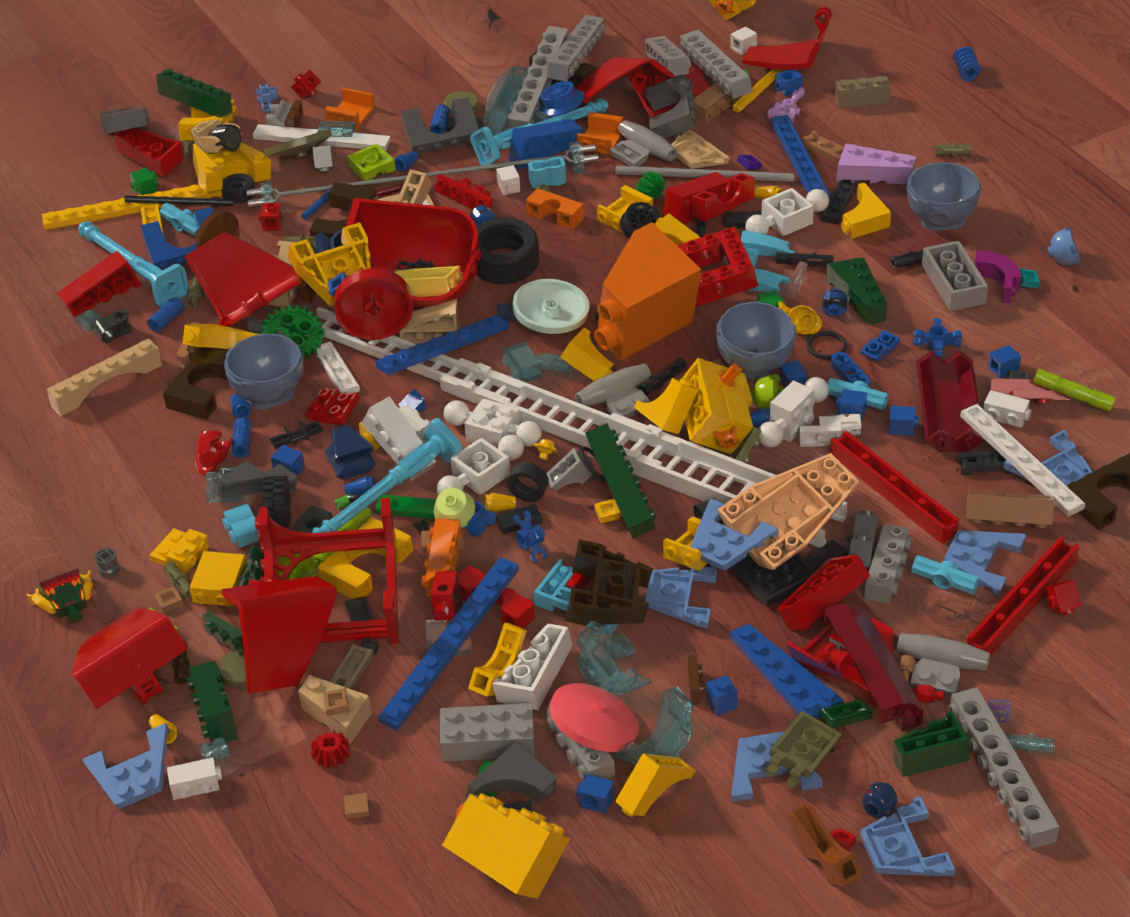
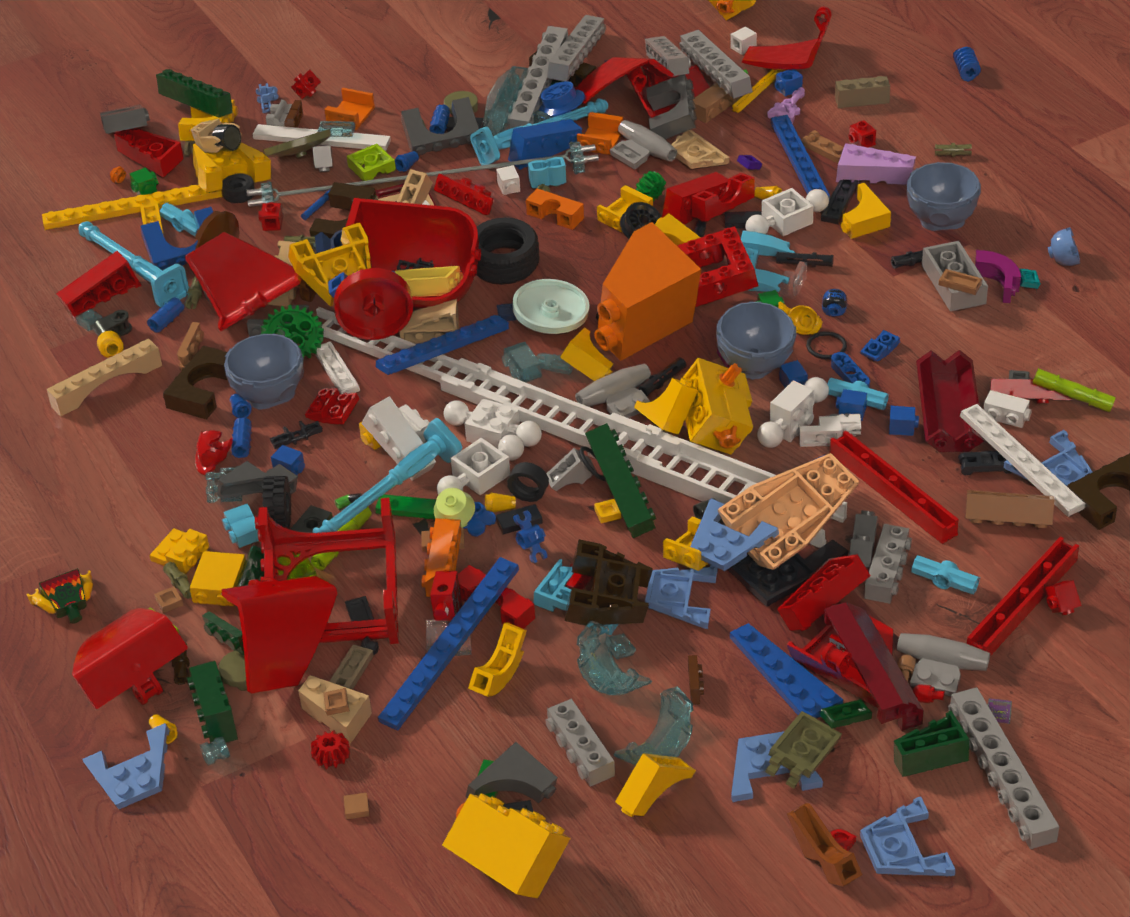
dark grey wheel [95,548,119,578] -> none
black bar [124,195,233,207] -> none
white brick [167,758,222,800] -> none
yellow arch [182,324,260,349] -> none
yellow arch [317,517,413,599] -> none
dark blue piece [324,425,376,480] -> none
blue cone [345,476,376,495] -> none
slope [399,389,426,413] -> none
light grey brick [440,703,535,762] -> none
blue head [470,205,496,227] -> none
white wedge [492,624,573,710] -> none
yellow plant [534,439,558,460] -> none
coral dish [549,683,639,752] -> none
blue brick [576,774,614,814] -> none
light grey piece [615,166,794,182] -> none
blue brick [706,675,738,716] -> none
olive wing [733,427,762,464] -> none
blue cone [750,407,770,427] -> none
lime cylinder [751,374,784,410] -> none
dark green wedge [826,257,887,325] -> none
dark blue head [862,782,898,818] -> none
blue pin [913,318,962,358] -> none
medium blue wing [944,530,1026,597] -> none
blue brick [988,345,1021,379] -> none
clear light blue pin [1006,733,1055,753] -> none
none -> yellow head [97,331,124,358]
none -> orange plate [110,166,126,183]
none -> red brick [848,120,876,148]
none -> medium nougat tile [938,269,982,295]

